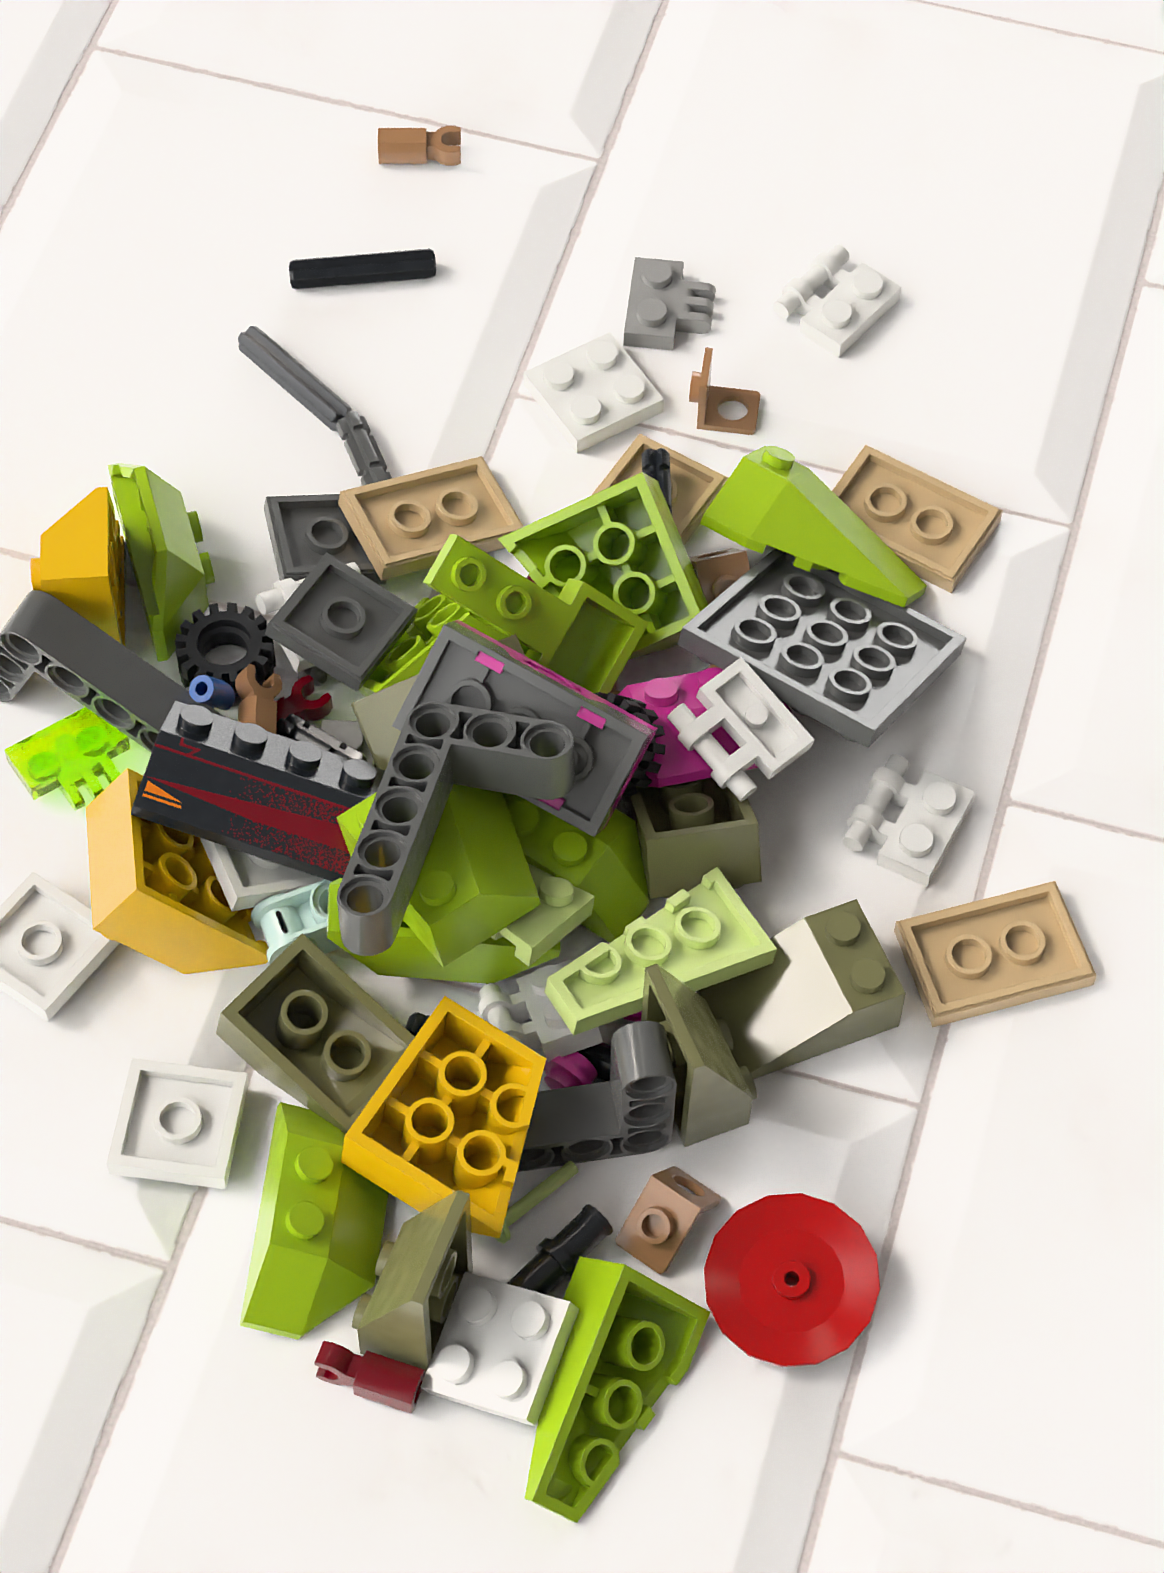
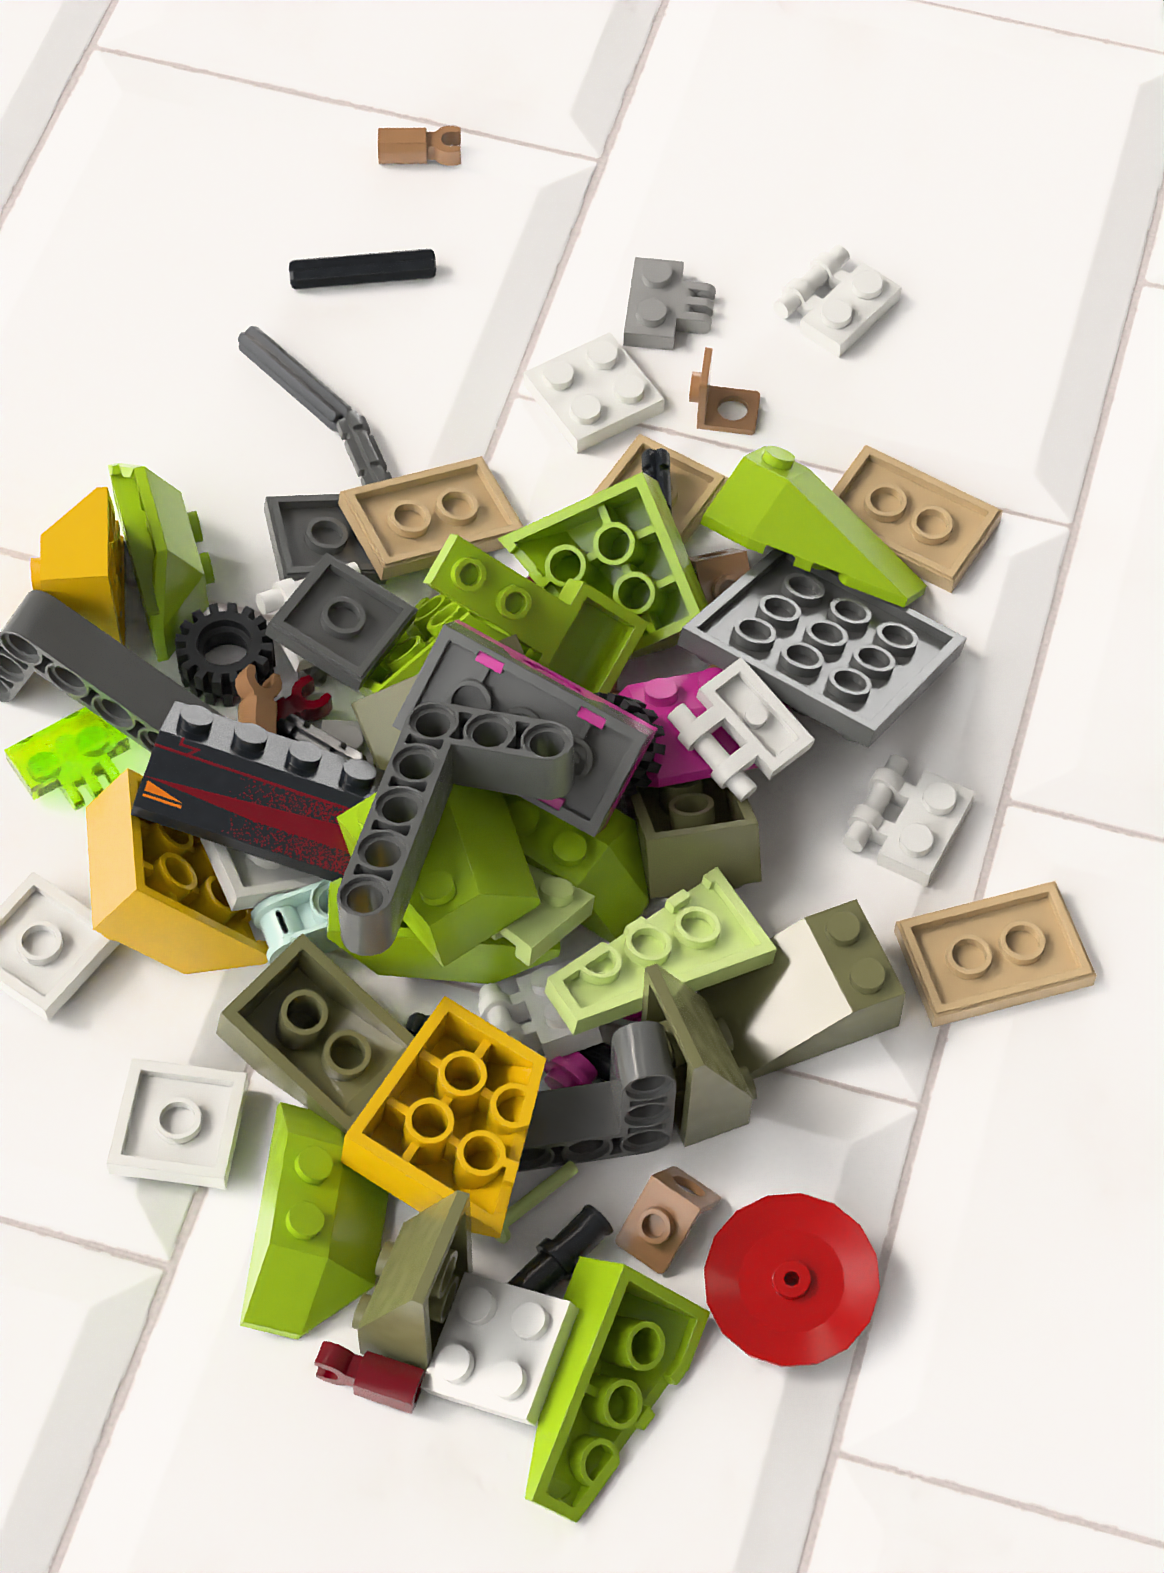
blue arm [189,675,235,711] -> none

